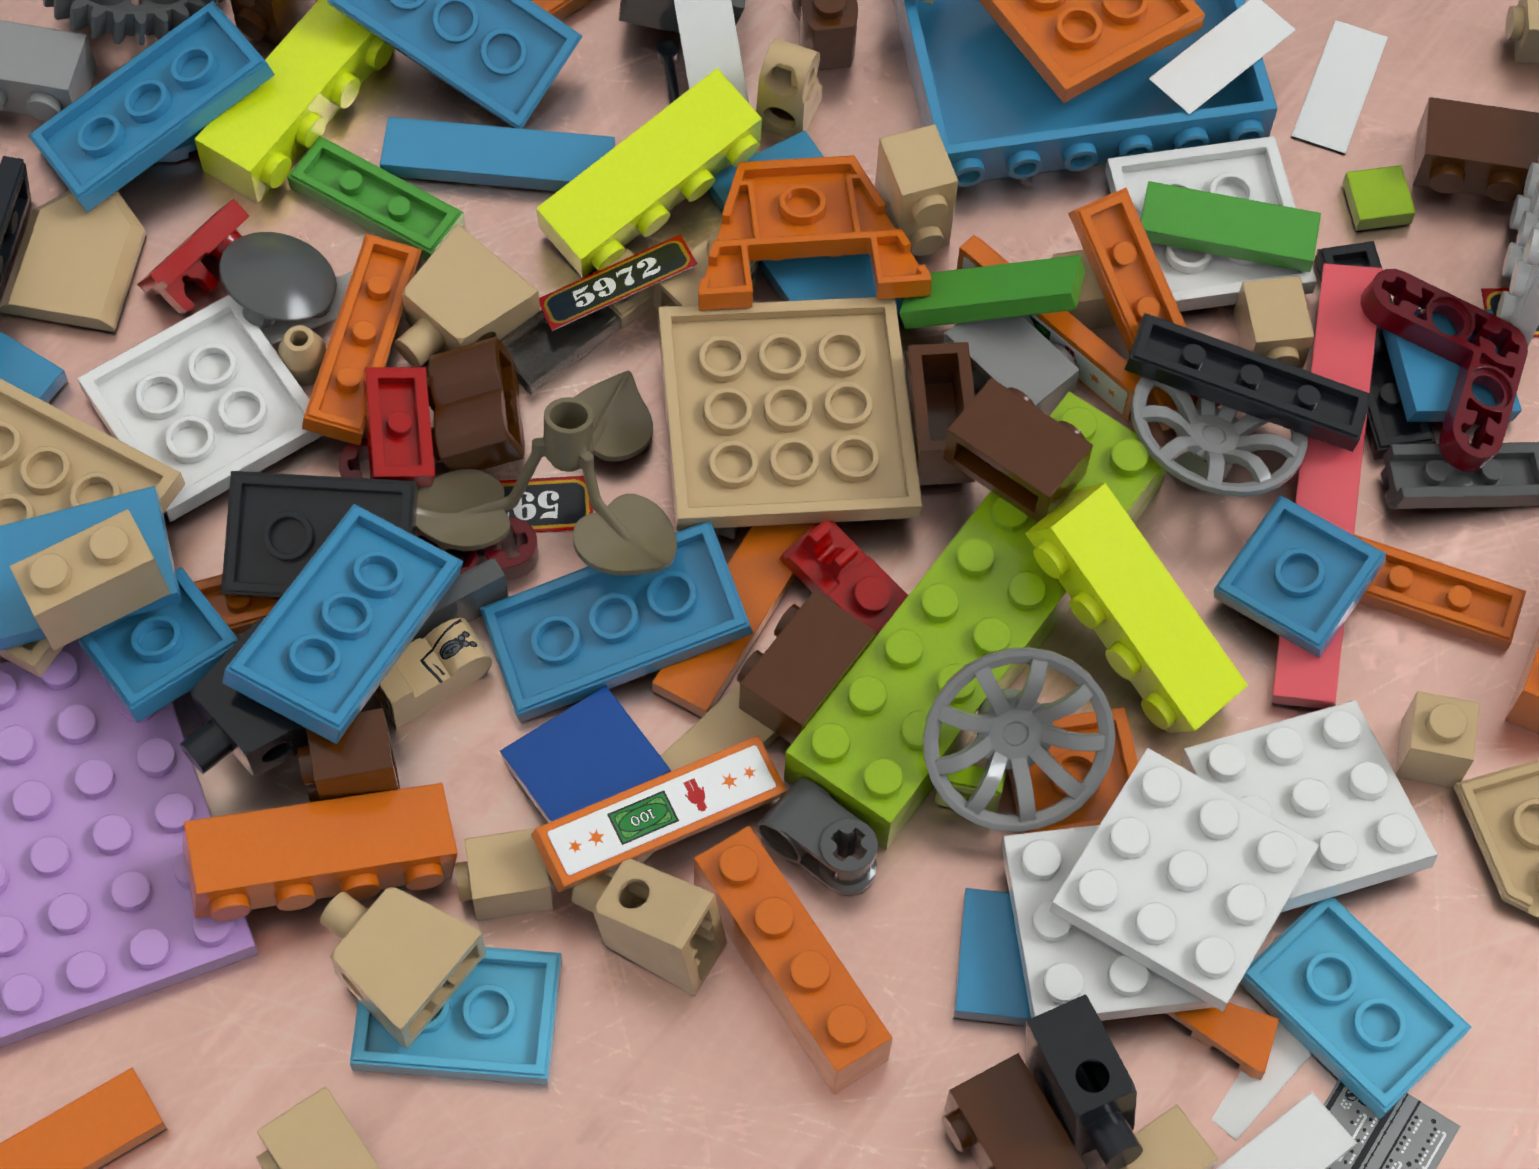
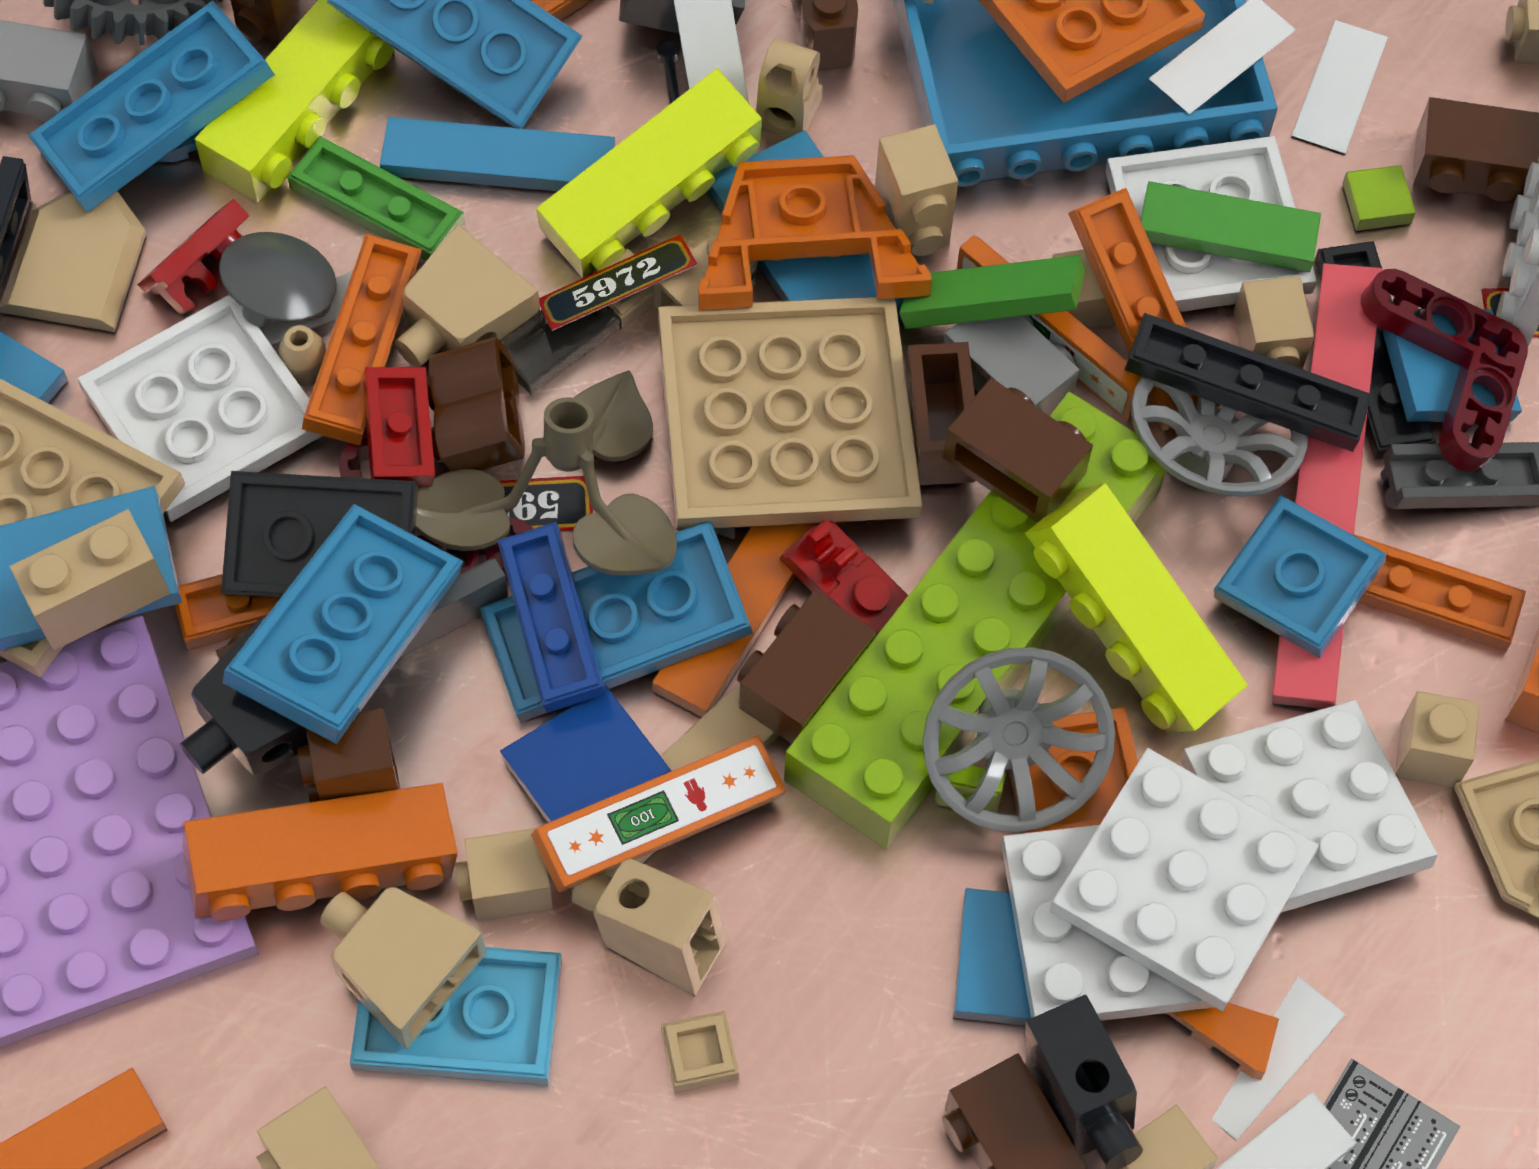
dark azure tile [77,567,239,723] -> none
tan leg [374,618,493,729] -> none
orange brick [694,825,893,1095] -> none
dark grey piece [757,777,878,896] -> none
medium azure tile [1240,897,1472,1120] -> none
none -> blue tile [498,522,607,713]
none -> tan tile [661,1011,739,1093]

